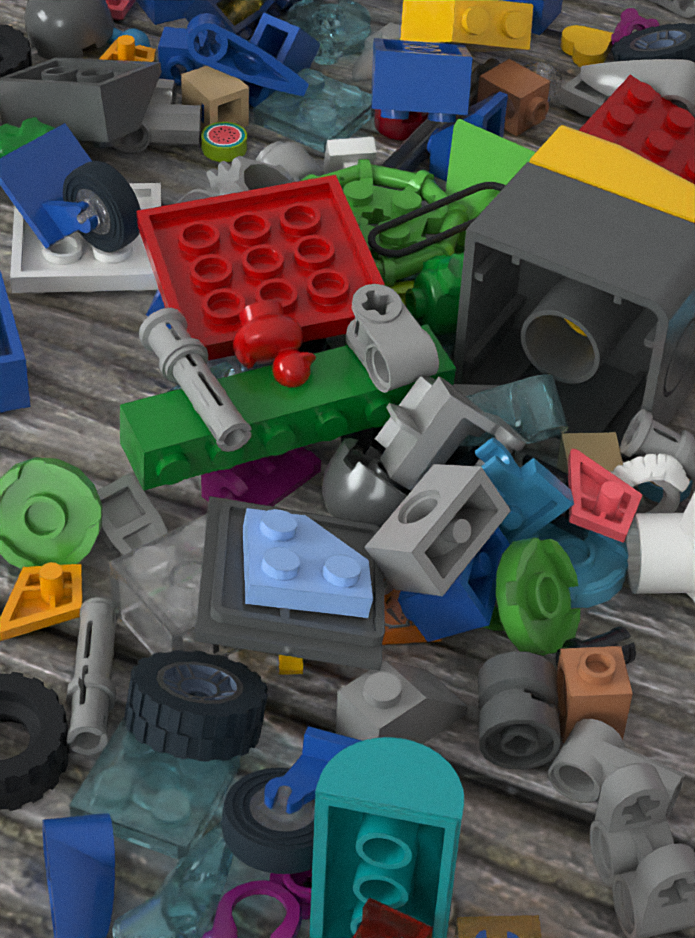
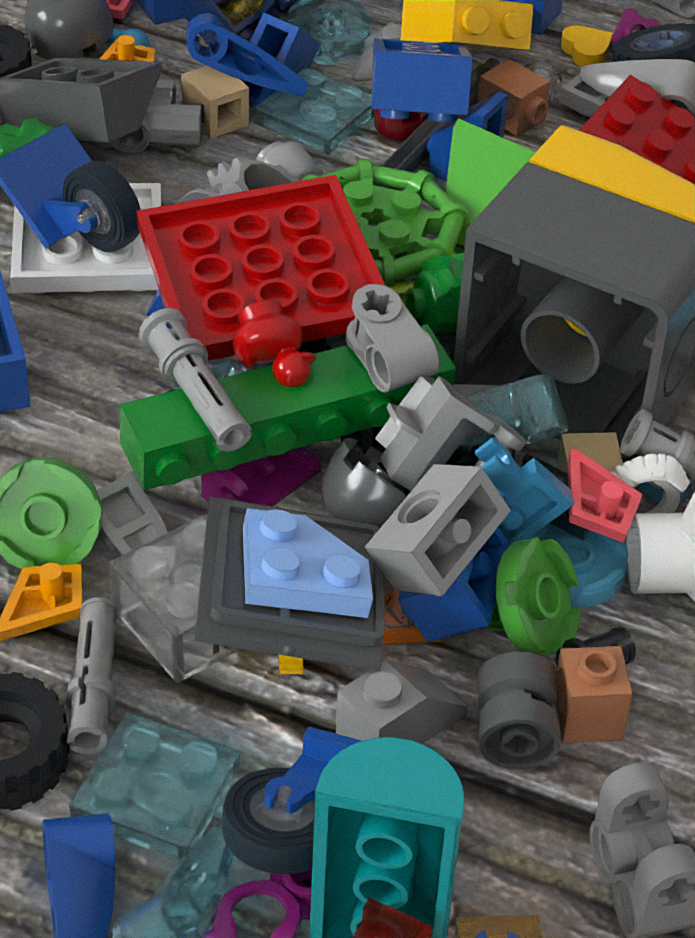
black wheel [124,650,268,762] -> none
blue plate [158,27,208,86] -> none
tile [201,122,247,162] -> none
white tile [323,137,376,174] -> none
black piece [368,182,506,258] -> none
light grey piece [548,719,686,820] -> none

